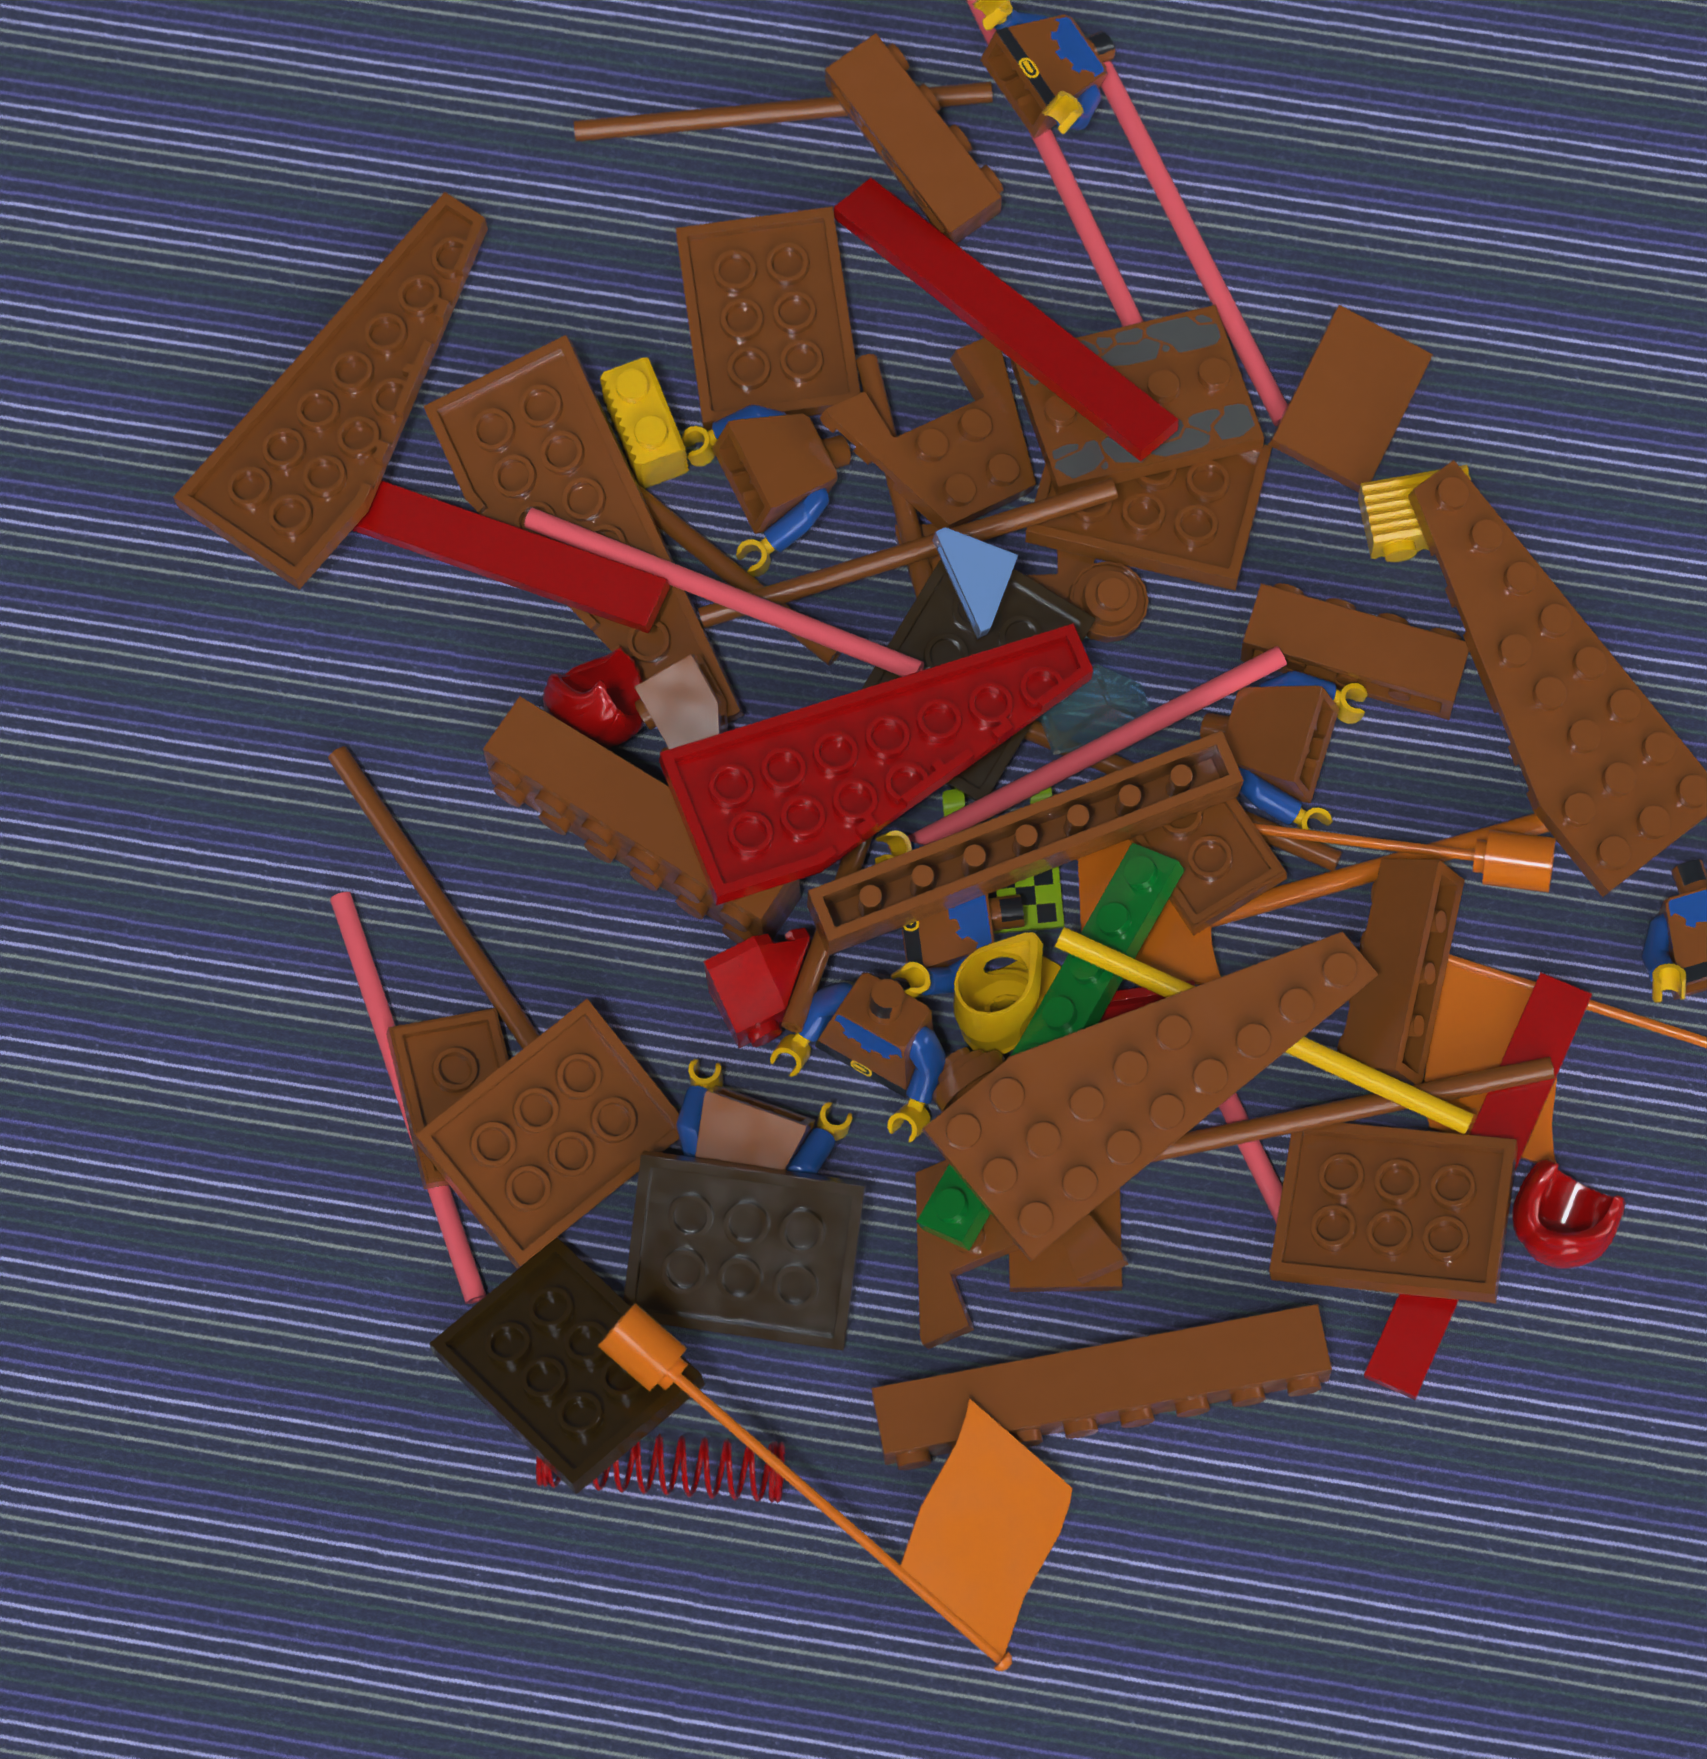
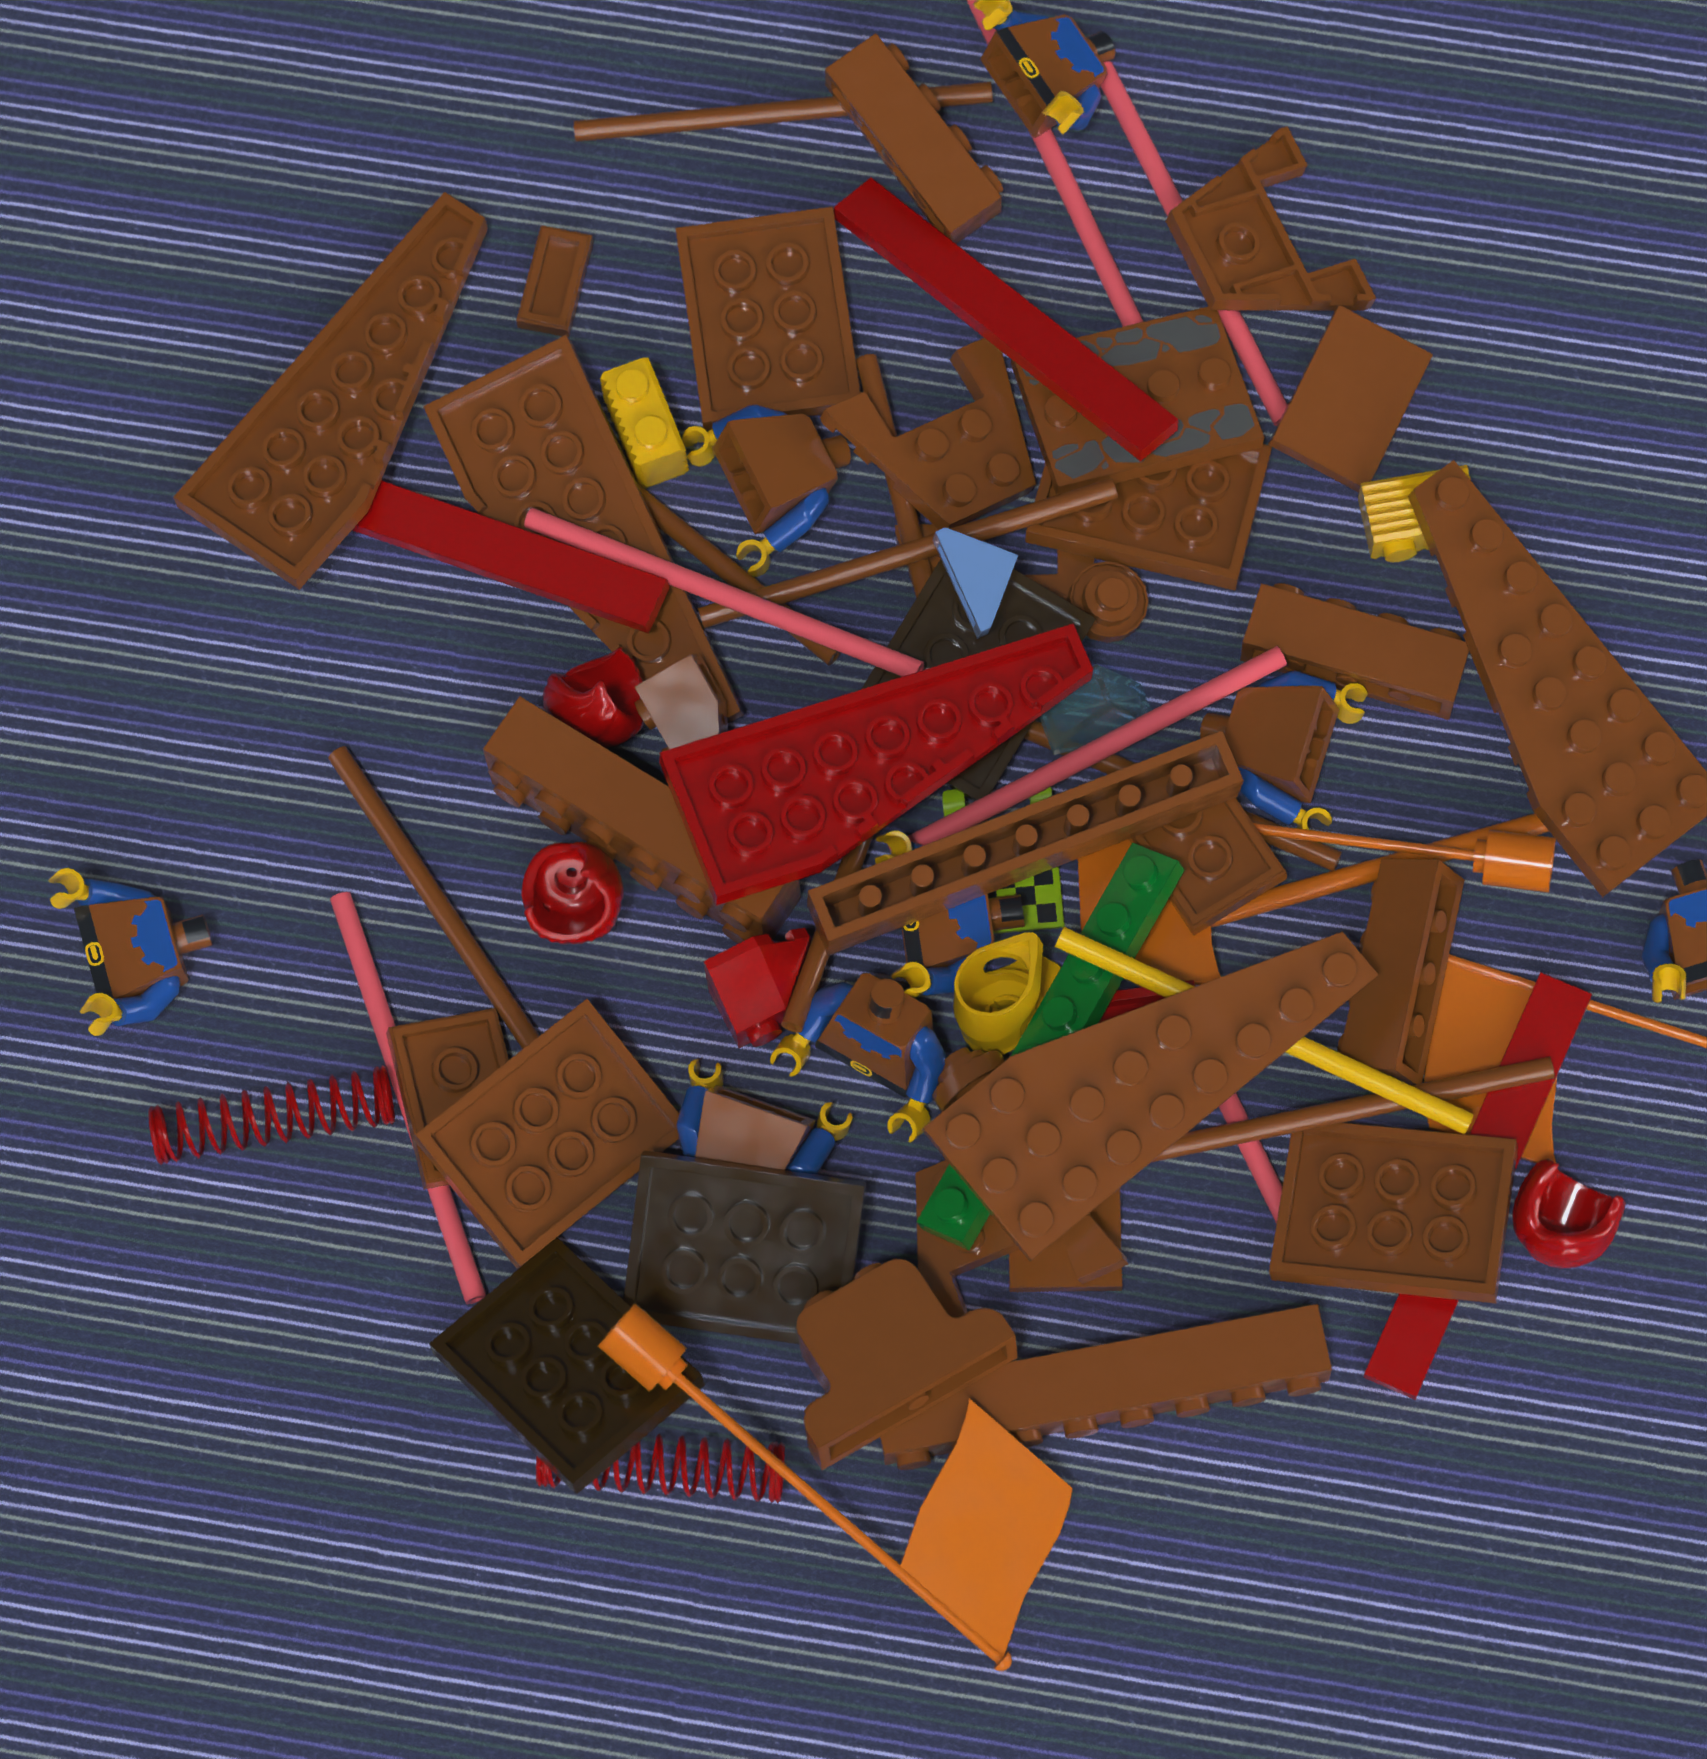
none -> torso [48,868,213,1036]
none -> red piece [148,1065,395,1165]
none -> dark orange tile [516,225,594,338]
none -> red piece [521,842,624,945]
none -> dark orange brick [796,1259,1017,1470]
none -> dark orange wing [1166,126,1376,311]

